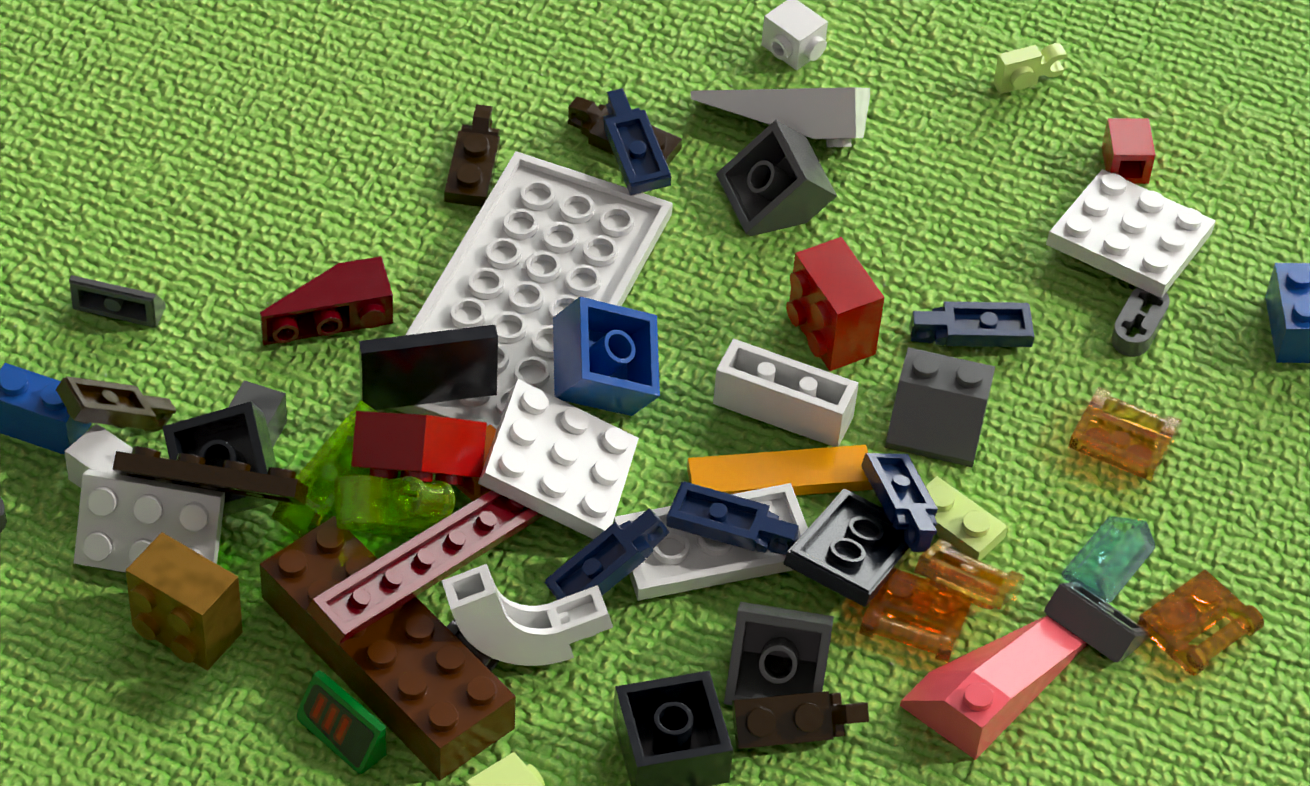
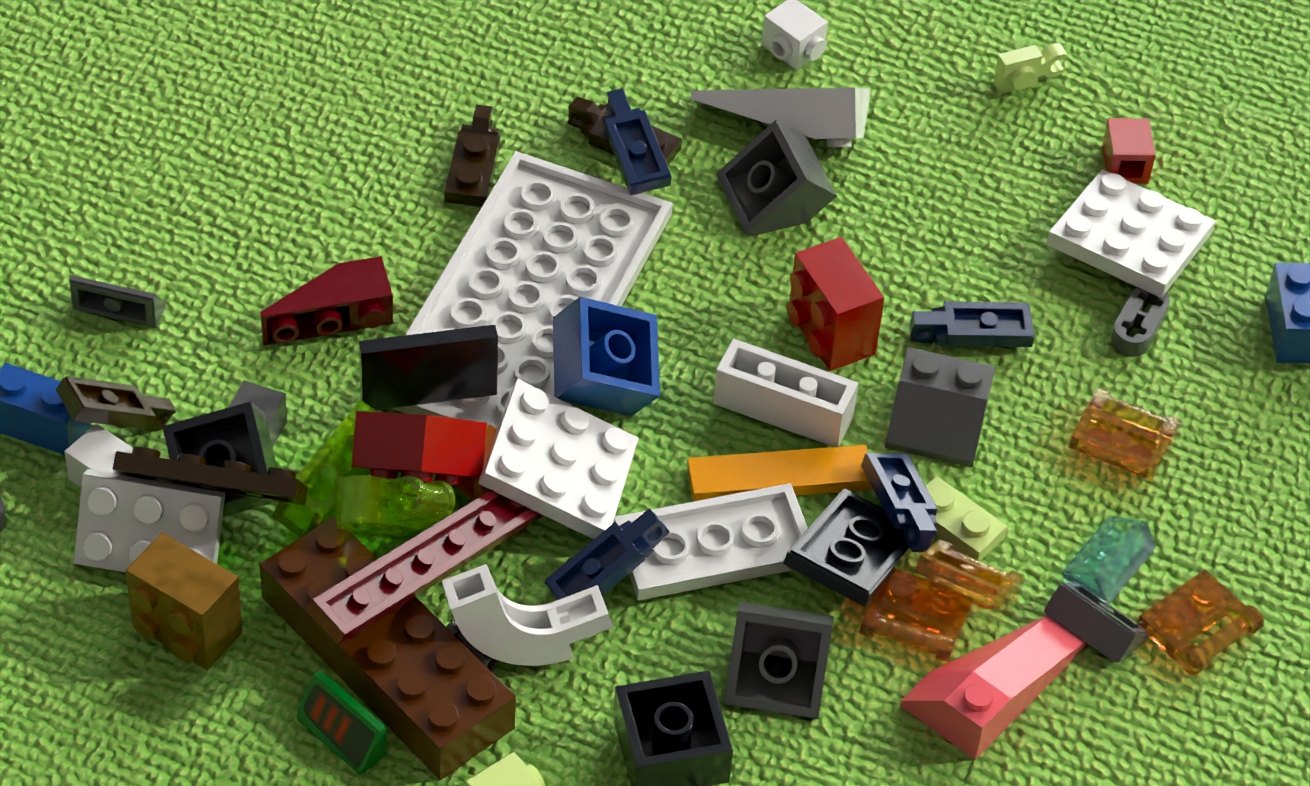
dark blue hinge [666,481,799,555] -> none
dark brown hinge [732,691,869,749] -> none

